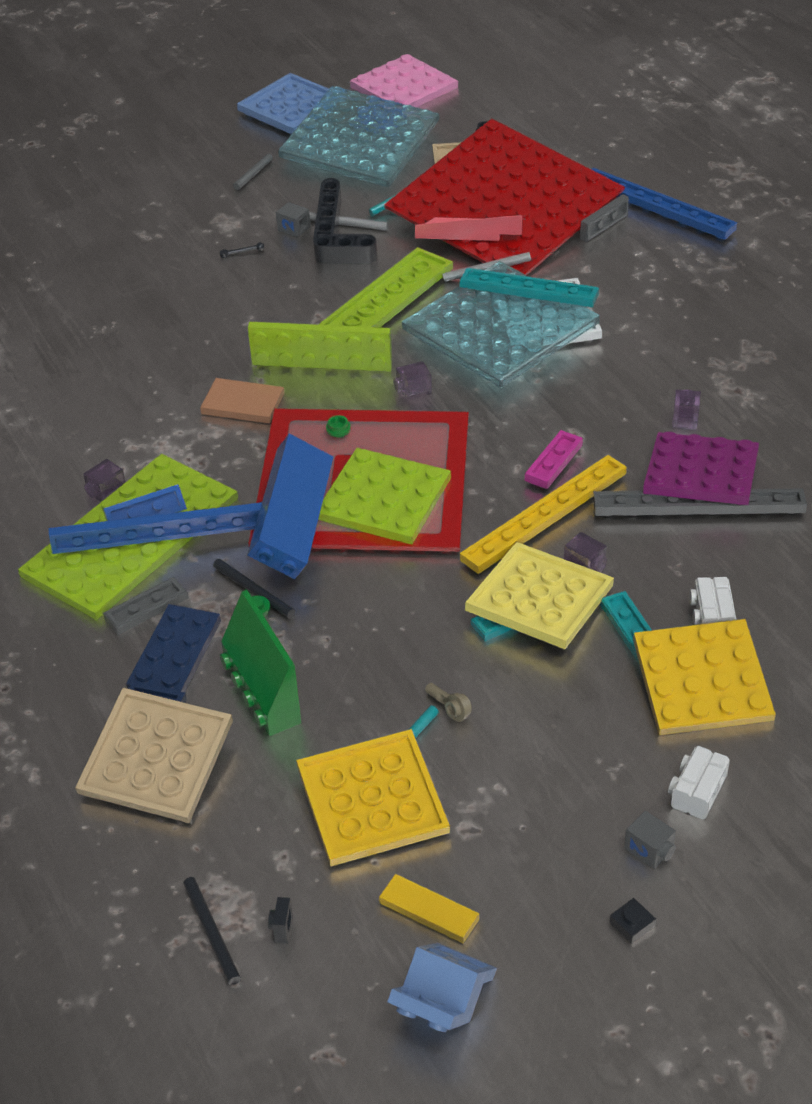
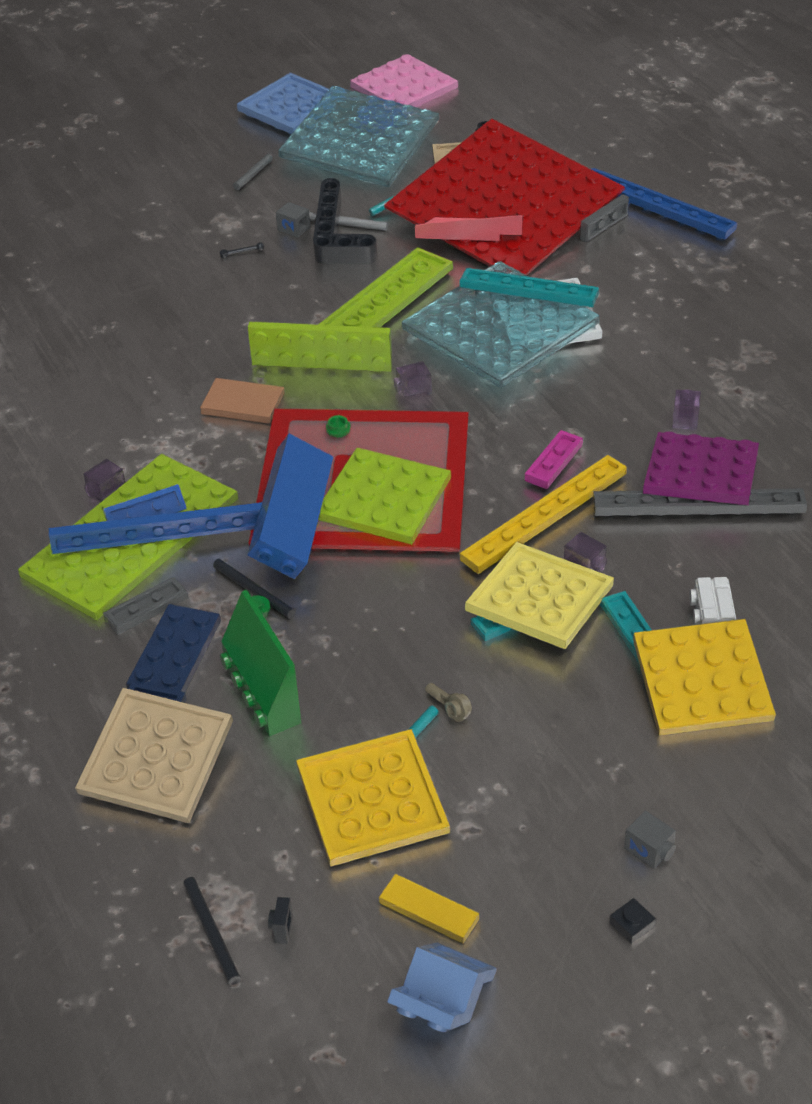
light grey bar [443,252,531,282] -> none
white brick [668,746,730,820] -> none

